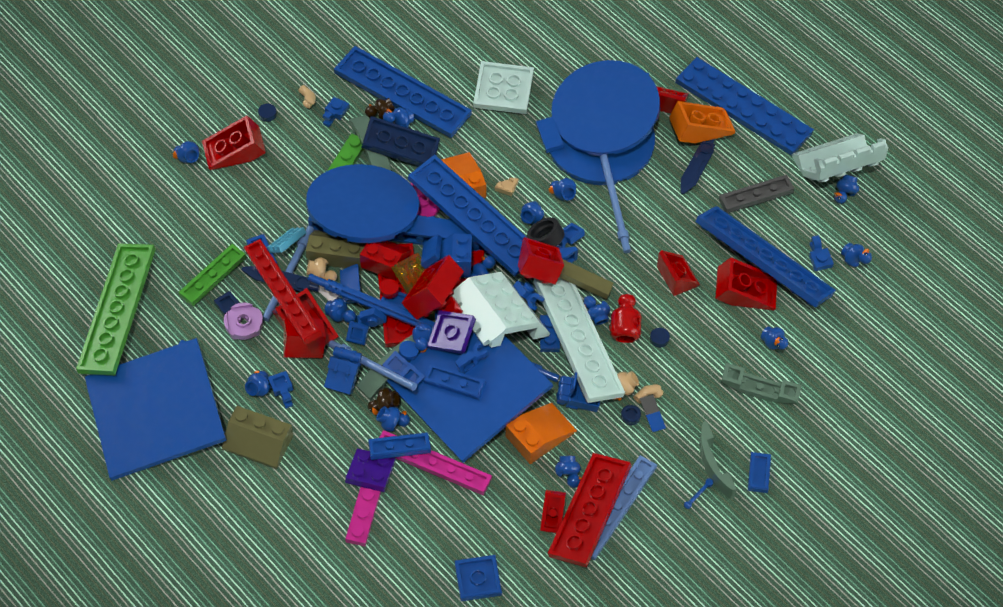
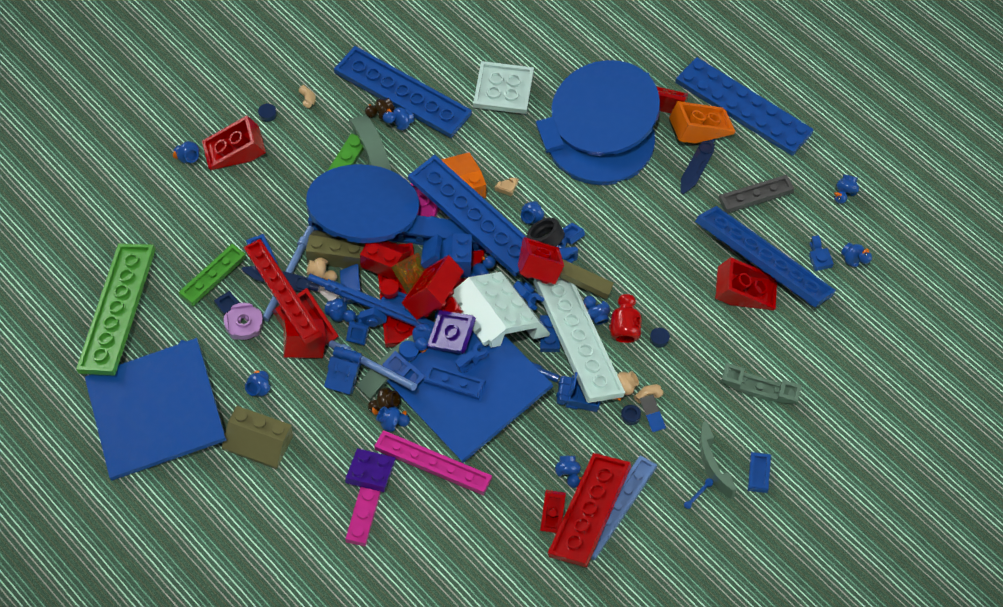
medium azure tile [267,227,306,253] -> none
blue plate [268,371,293,409] -> none
blue plate [323,97,350,127] -> none
dark blue tile [361,116,440,166] -> none
blue tile [368,432,431,460] -> none
blue tile [454,555,502,601] -> none
orange slope [505,403,577,464] -> none
blue animal [549,178,576,200] -> none
medium blue bar [600,154,631,253] -> none
red slope [657,250,700,296] -> none
blue animal [761,326,789,350] -> none
light aqua slope [792,133,888,182] -> none

